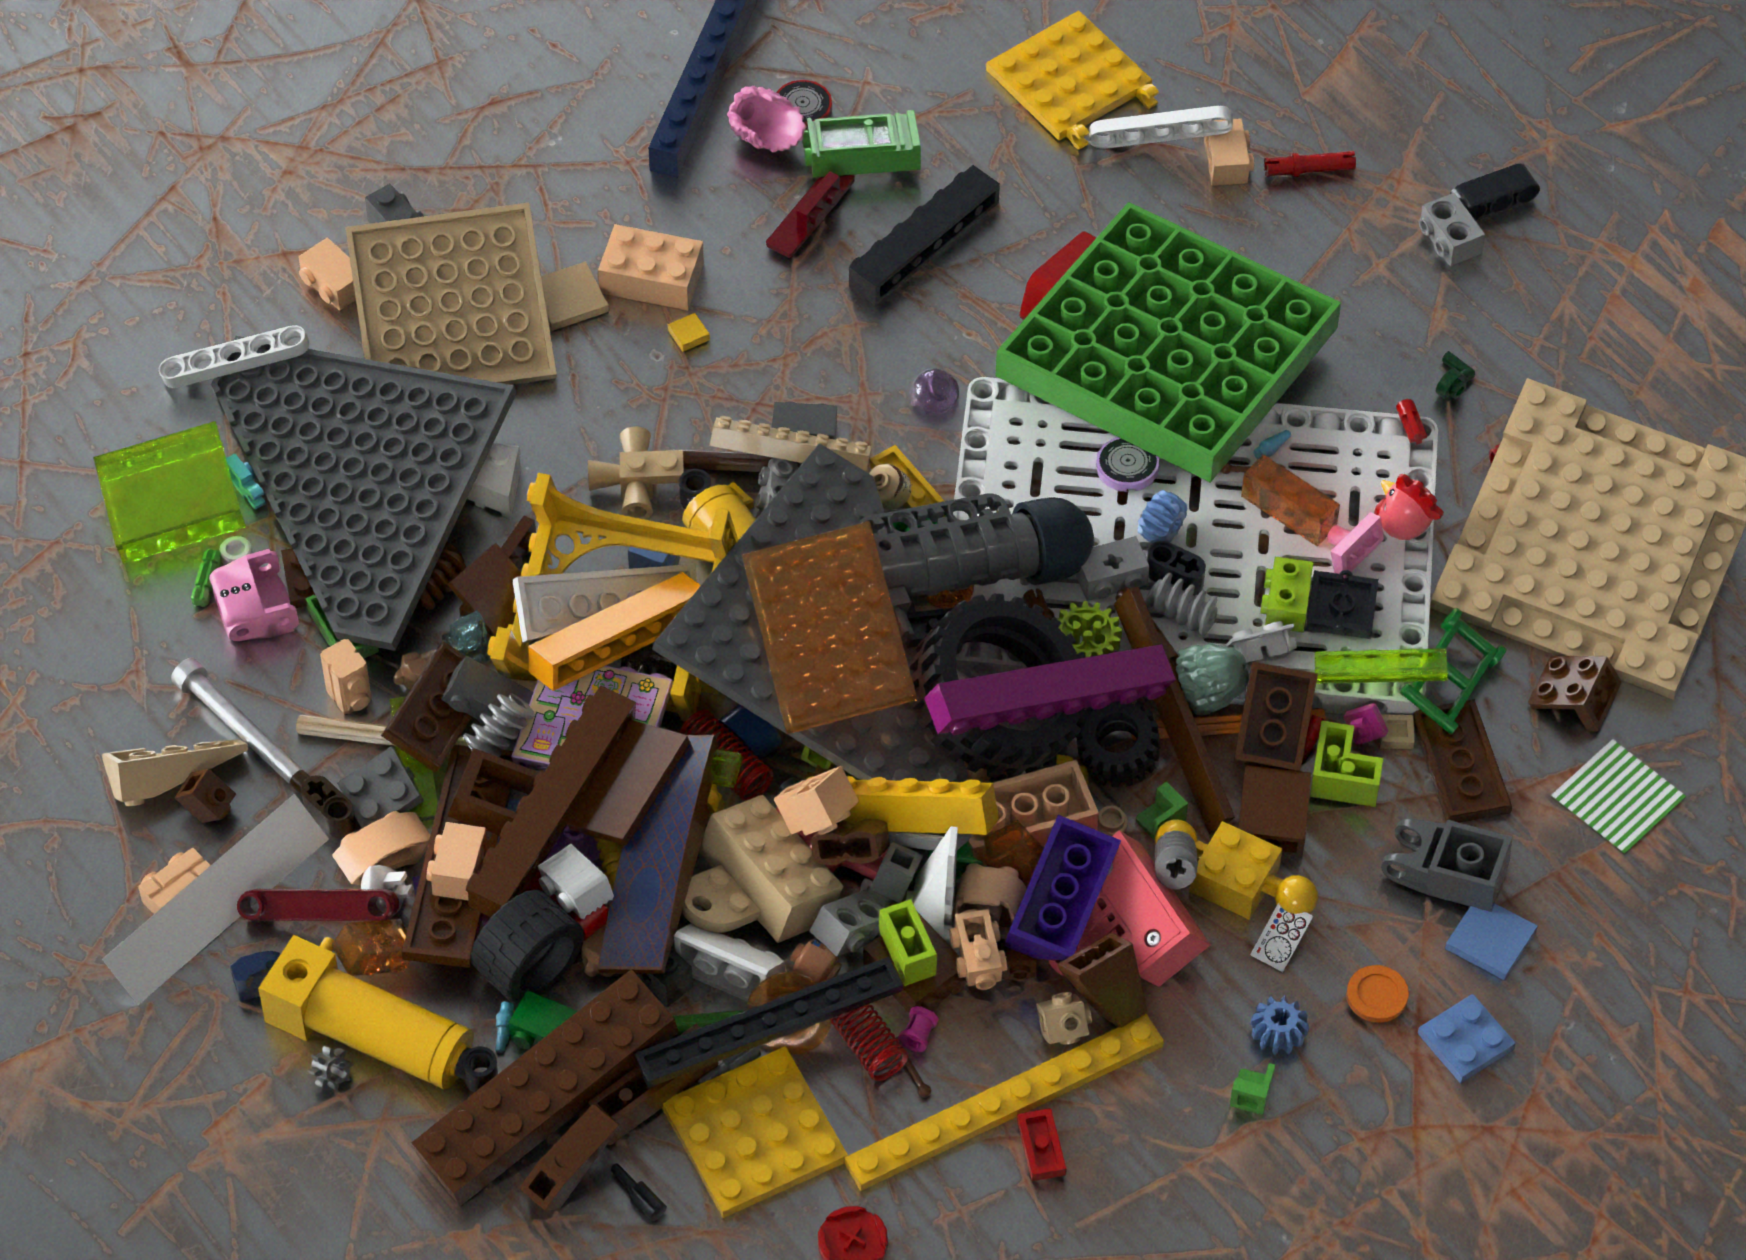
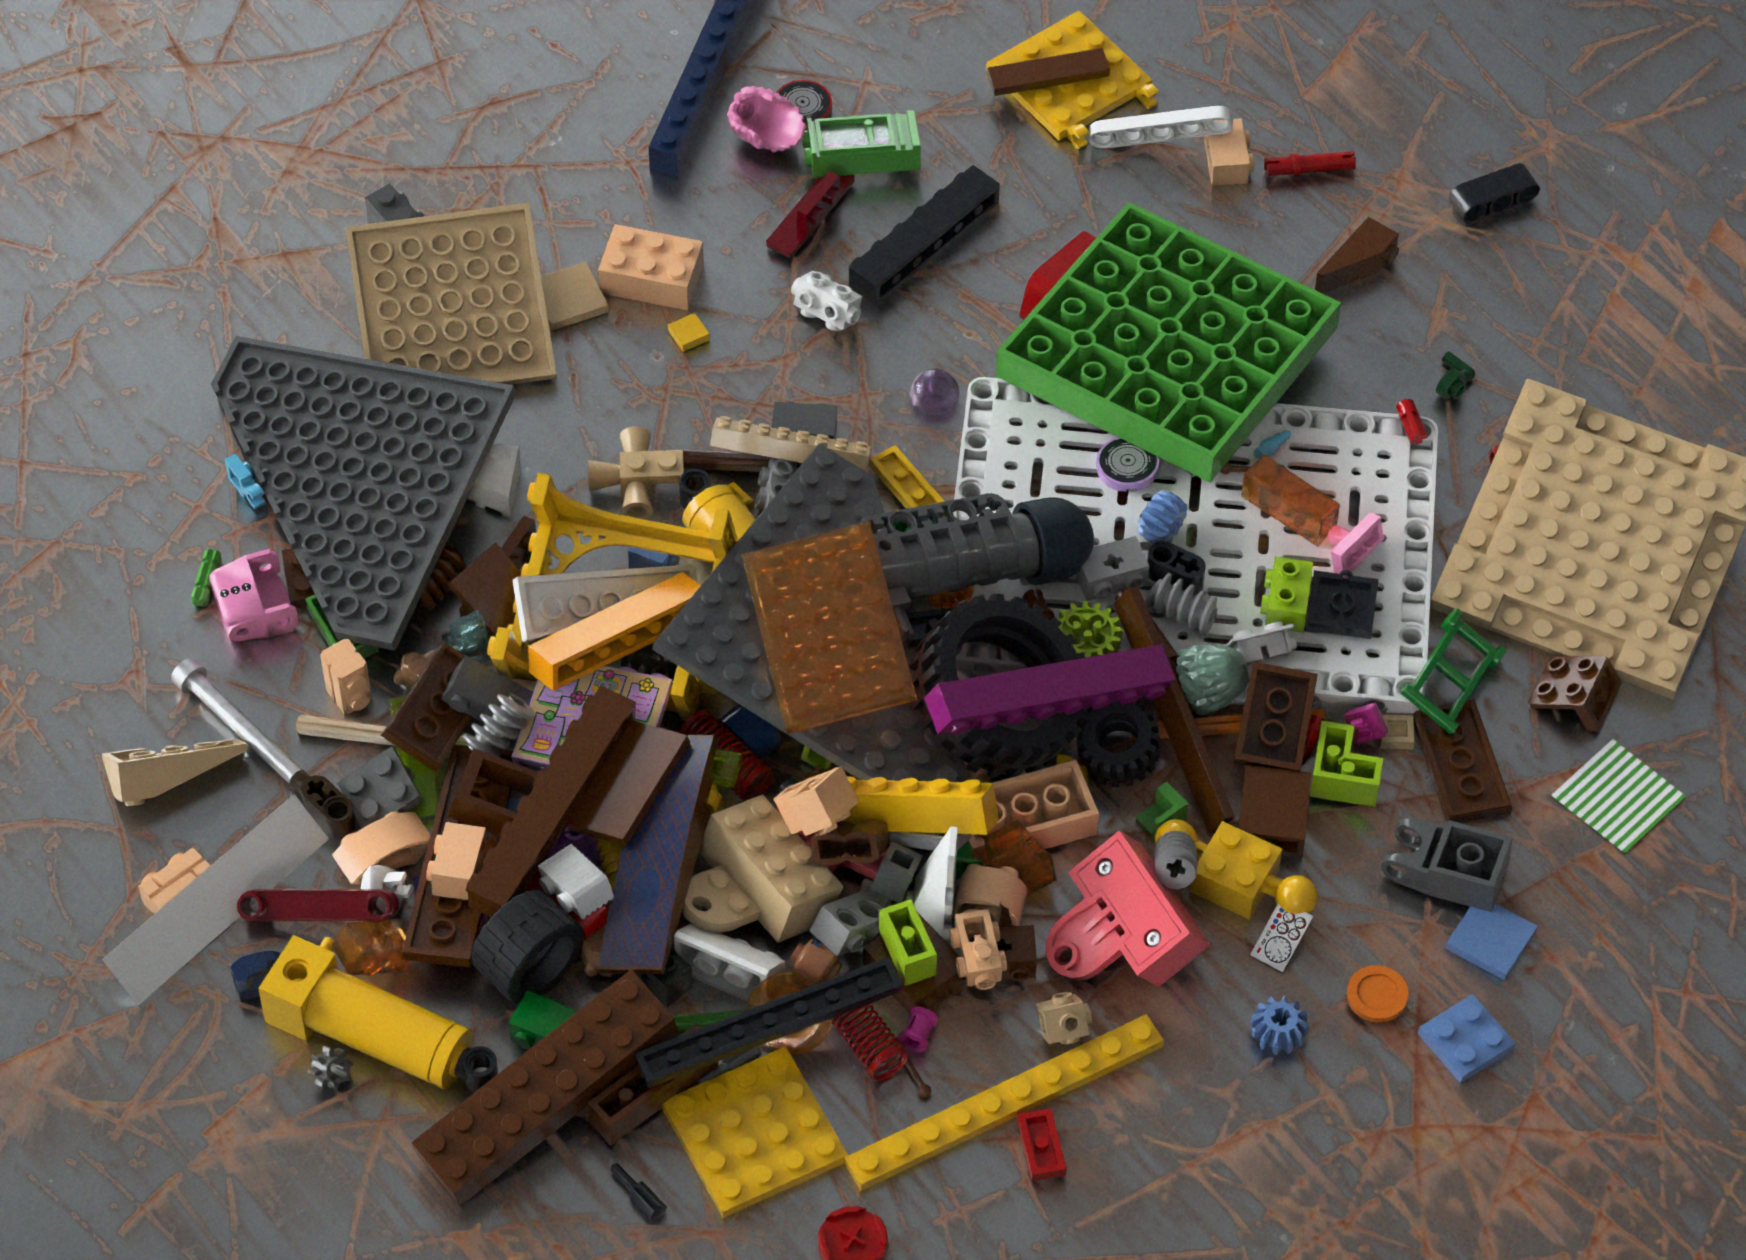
clear neon green panel [93,421,246,564] -> none
white beam [158,325,310,388] -> none
reddish brown brick [174,768,236,823] -> none
white tile [219,536,253,565] -> none
light nougat brick [299,237,356,311] -> none
medium azure piece [495,1002,514,1053] -> none
reddish brown slope [519,1103,621,1211] -> none
tan head [869,464,912,509] -> none
dark purple slope [1004,815,1121,960] -> none
reddish brown slope [1058,932,1148,1028] -> none
tan plate [1098,806,1128,836] -> none
bright green panel [1230,1063,1276,1115] -> none
clear neon green tile [1315,648,1447,684] -> none
coral piece [1374,474,1444,540] -> none
light grey brick [1419,193,1485,266] -> none
none -> white brick [791,271,862,331]
none -> reddish brown tile [987,48,1110,96]
none -> reddish brown slope [1315,216,1399,294]

